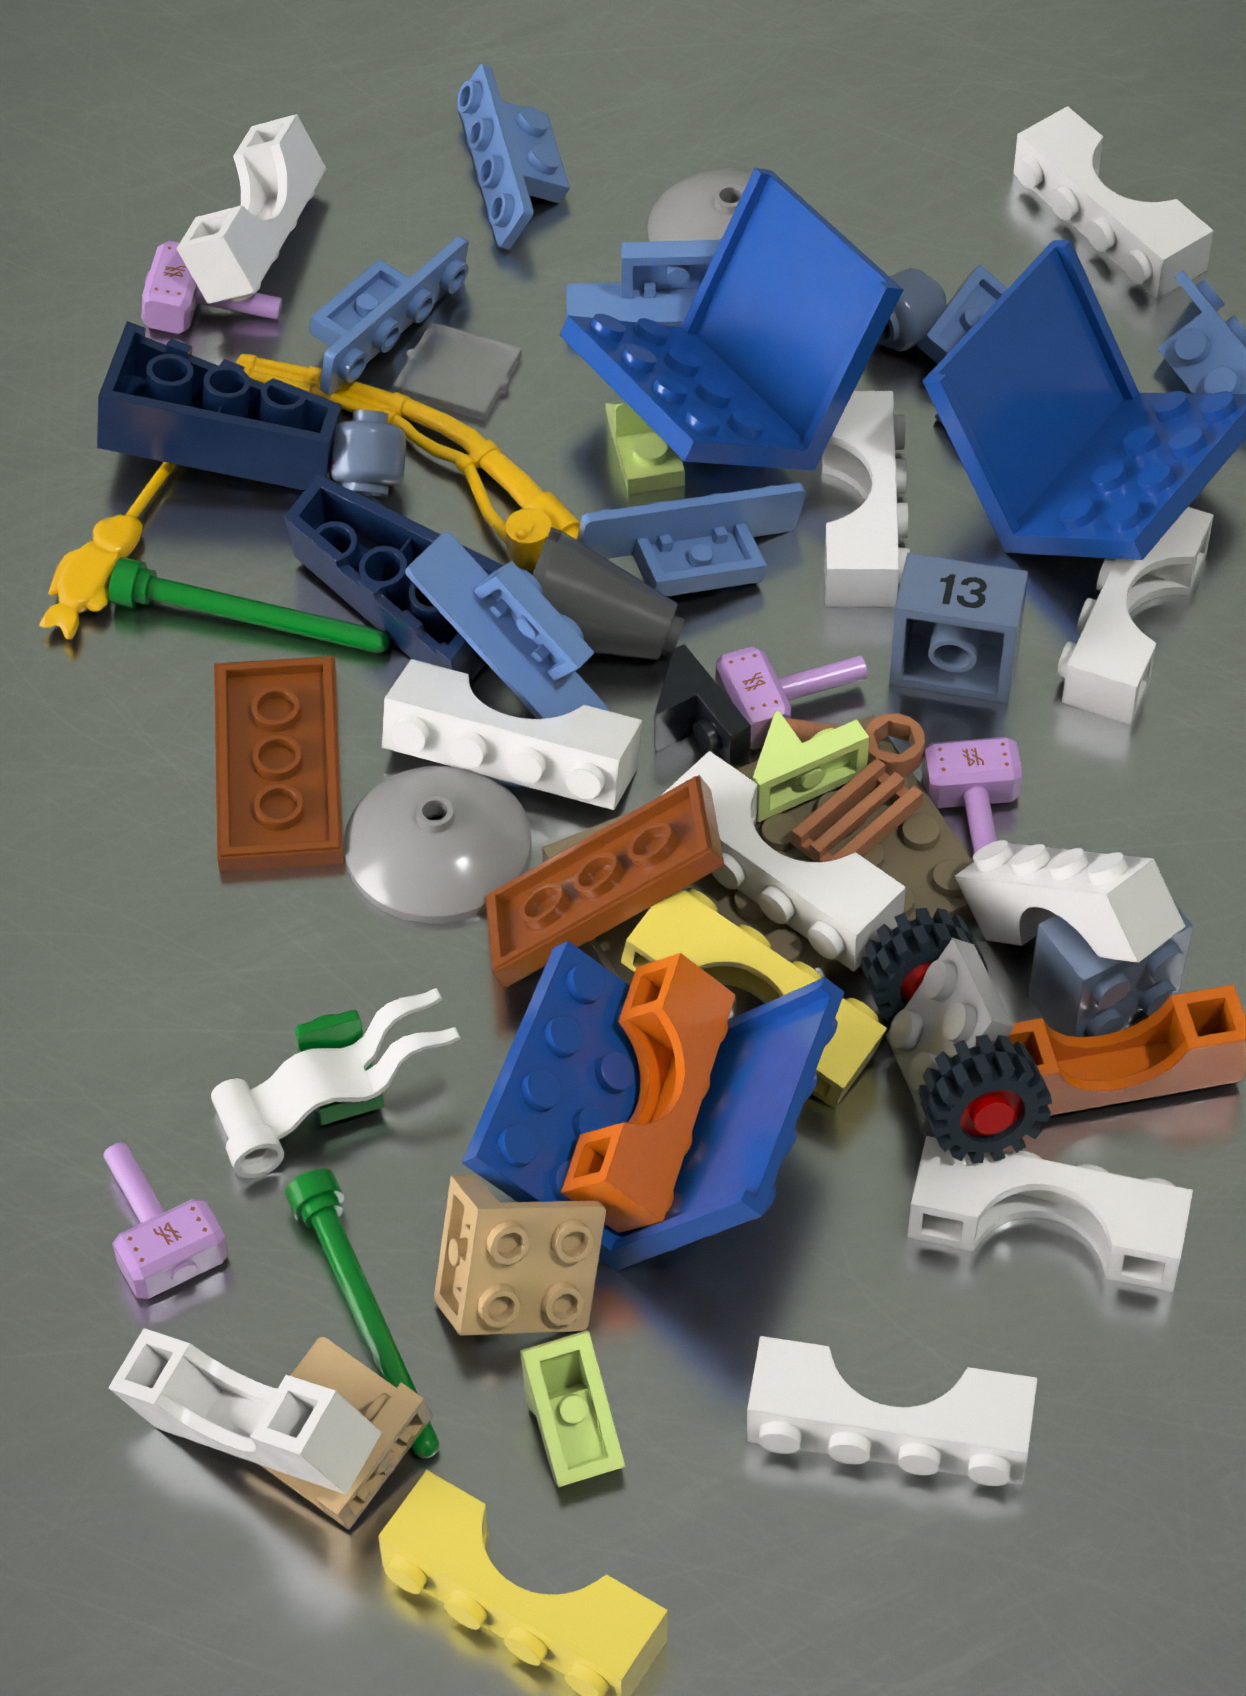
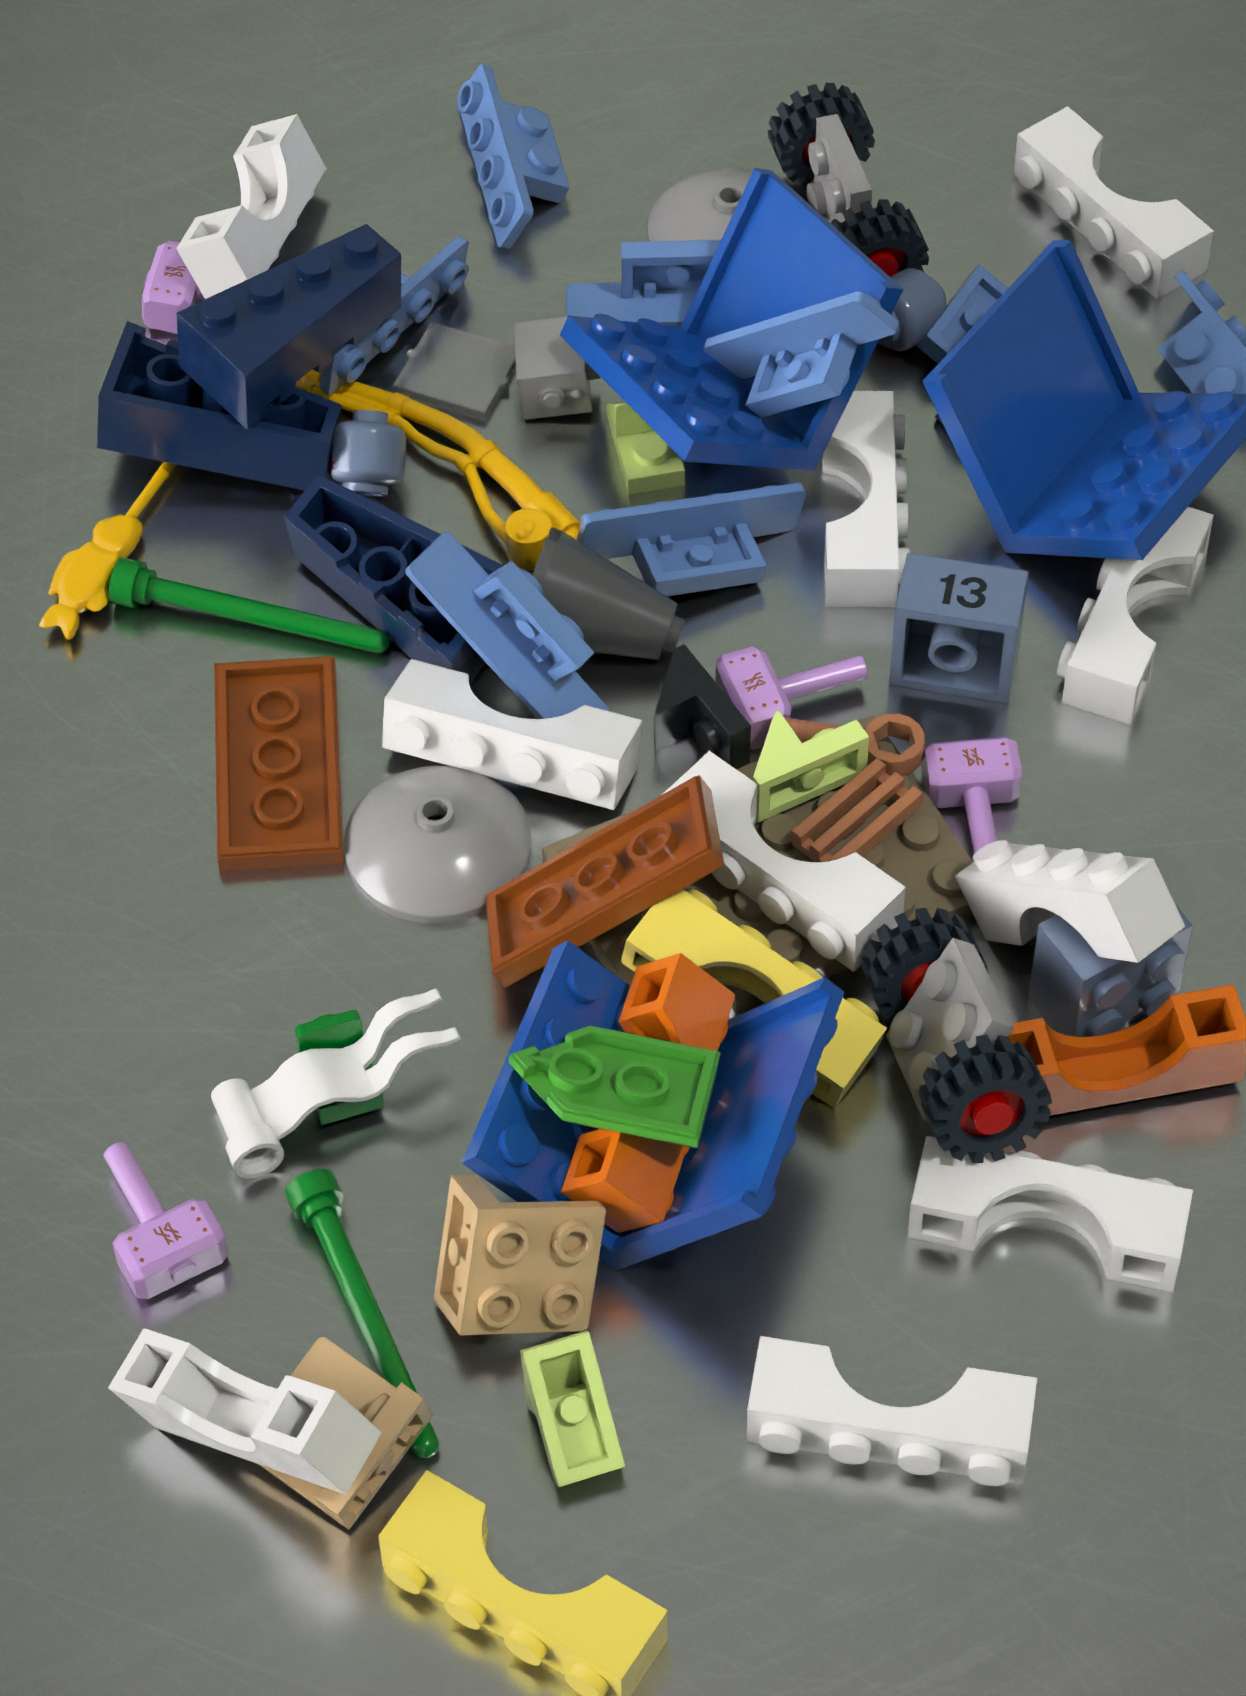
none -> dark blue wedge [176,224,401,430]
none -> bright green tile [508,1025,721,1149]
none -> light grey head [514,315,600,420]
none -> medium blue bracket [703,291,899,418]
none -> black plate [768,83,929,277]

